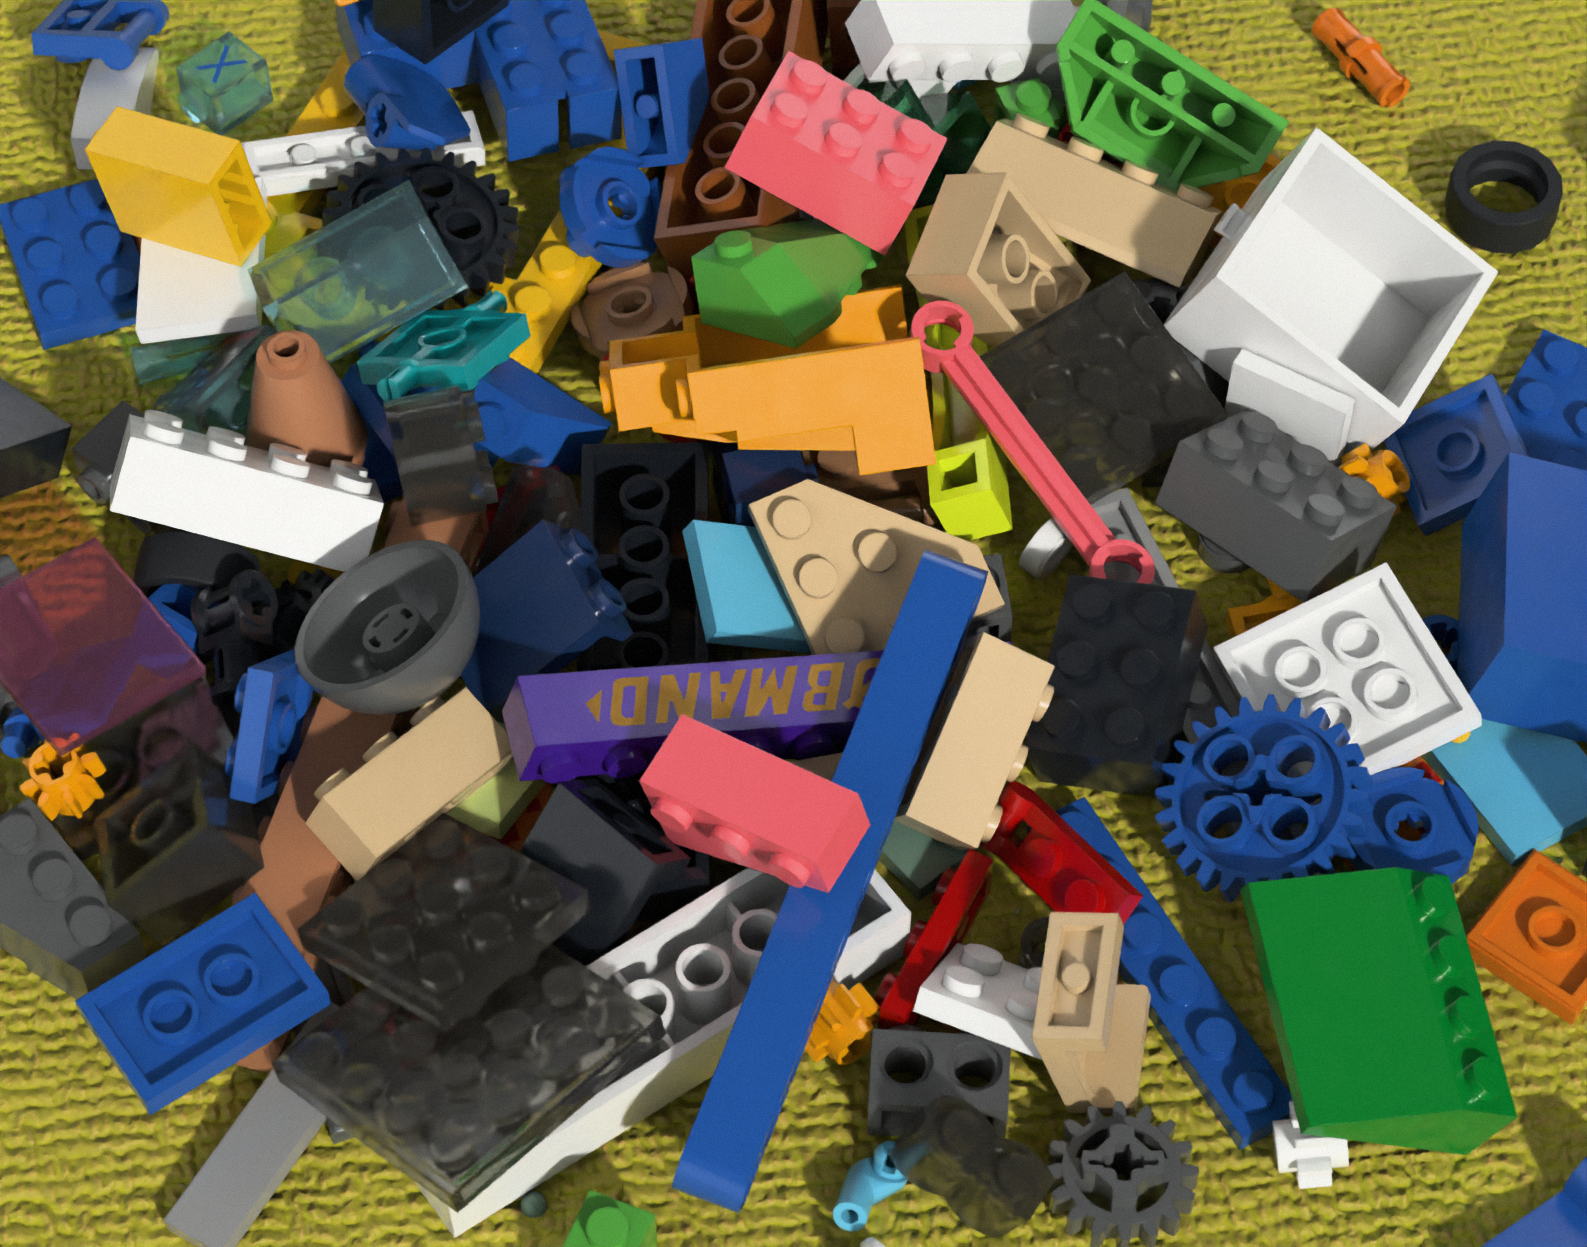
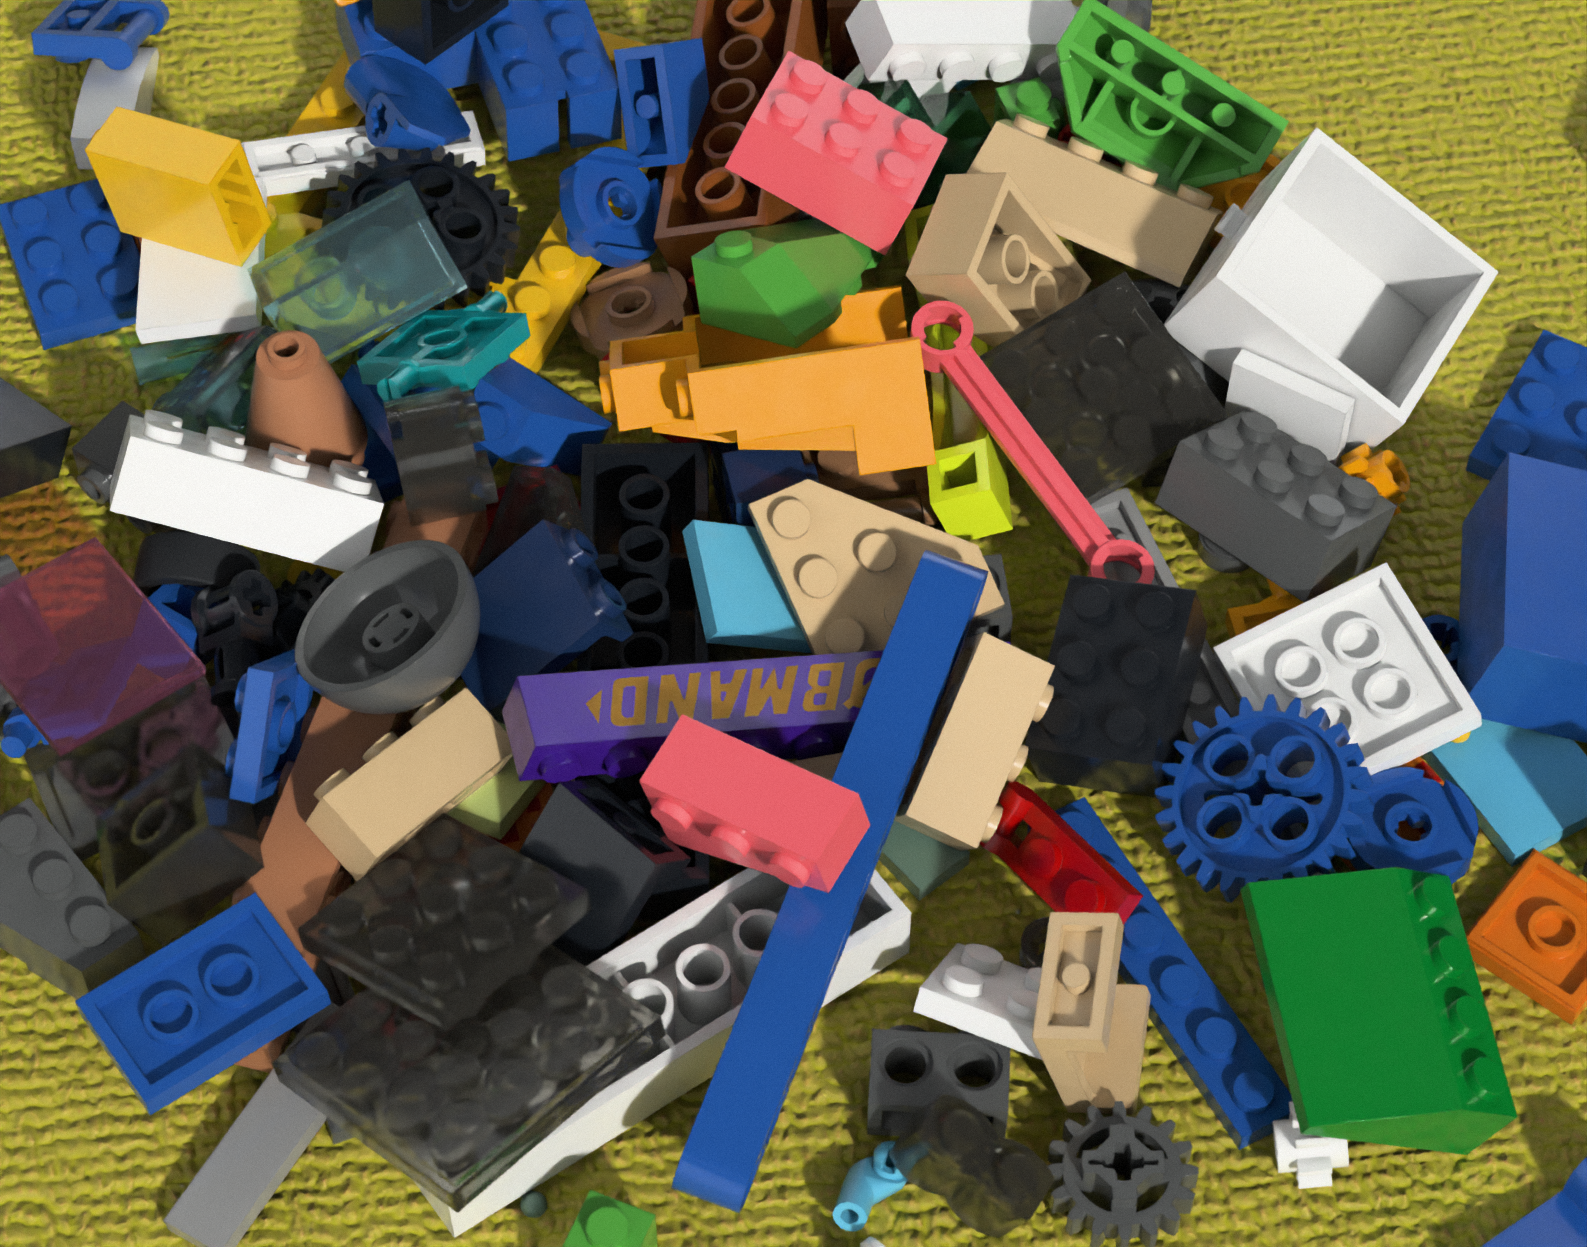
light orange gear [19,736,107,821] -> none
clear light blue brick [176,31,273,136] -> none
light orange gear [805,980,880,1066] -> none
red plate [874,849,994,1030] -> none
white tile [1019,518,1073,580] -> none
orange pin [1311,7,1410,108] -> none
blue plate [1384,373,1529,536] -> none
black tyre [1445,141,1563,254] -> none

